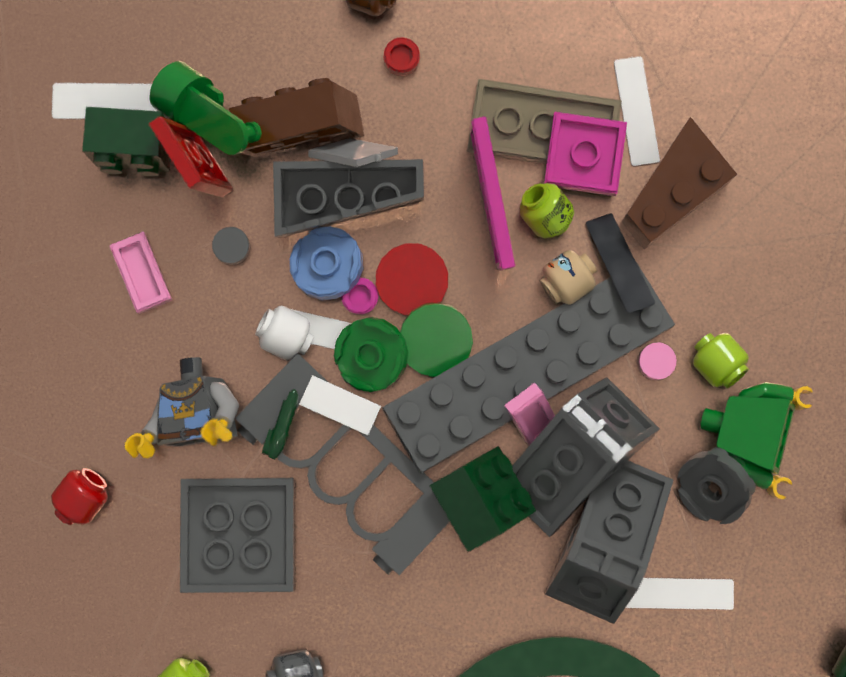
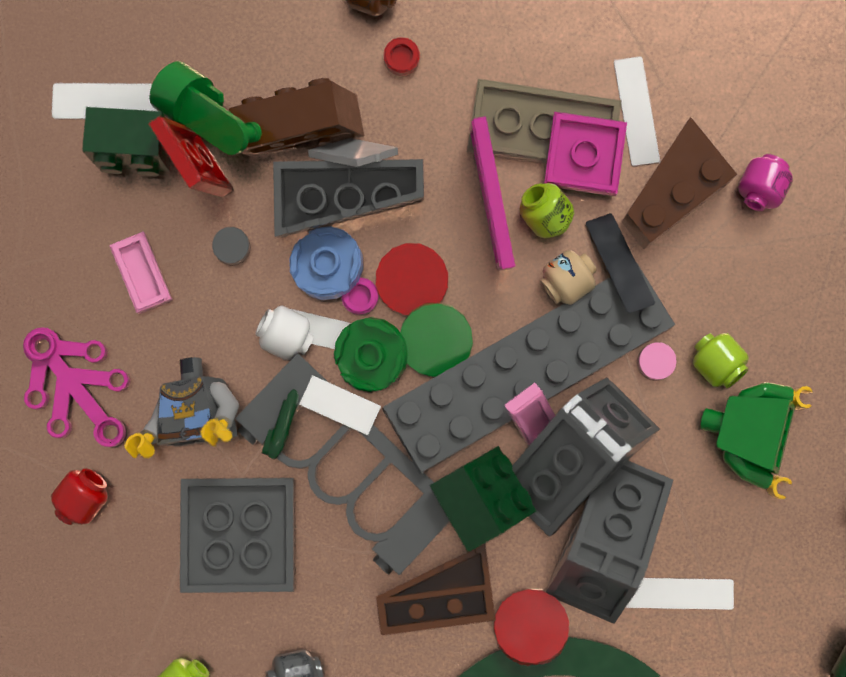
dark grey plate [678,448,756,524] -> none
none -> dark pink plant [23,327,130,447]
none -> reddish brown wedge [376,544,496,636]
none -> red tile [494,589,569,666]
none -> dark pink head [738,154,793,211]

